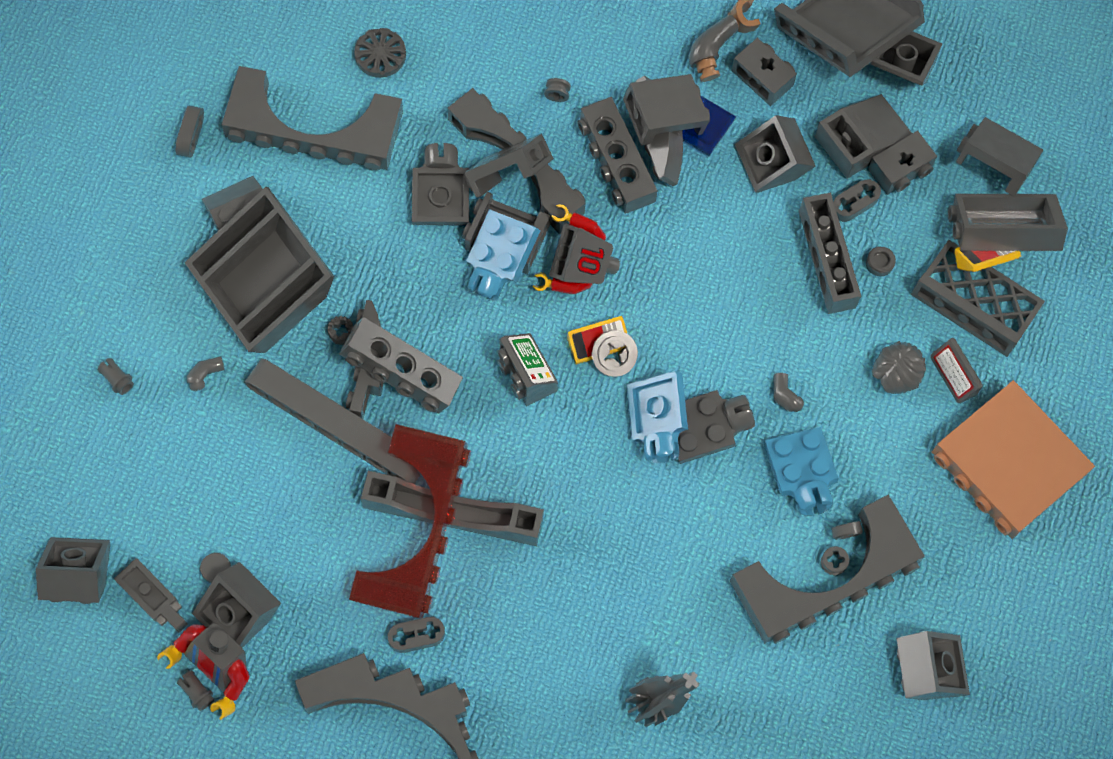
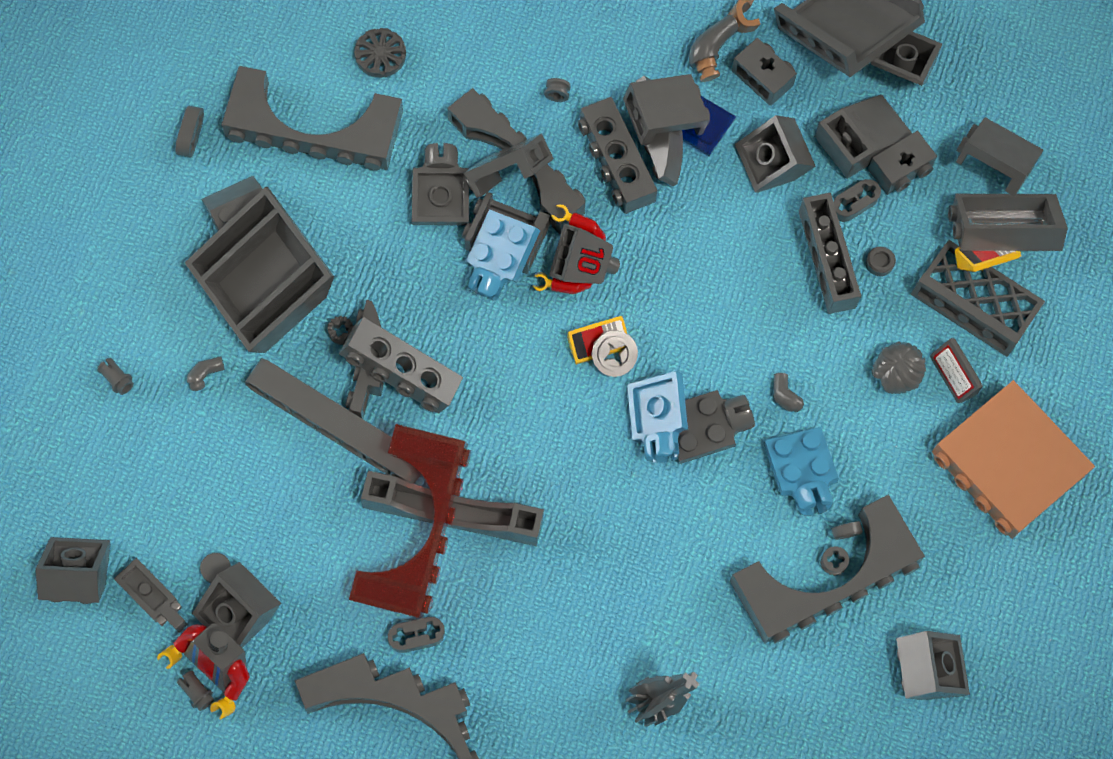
dark grey slope [497,333,558,406] -> none

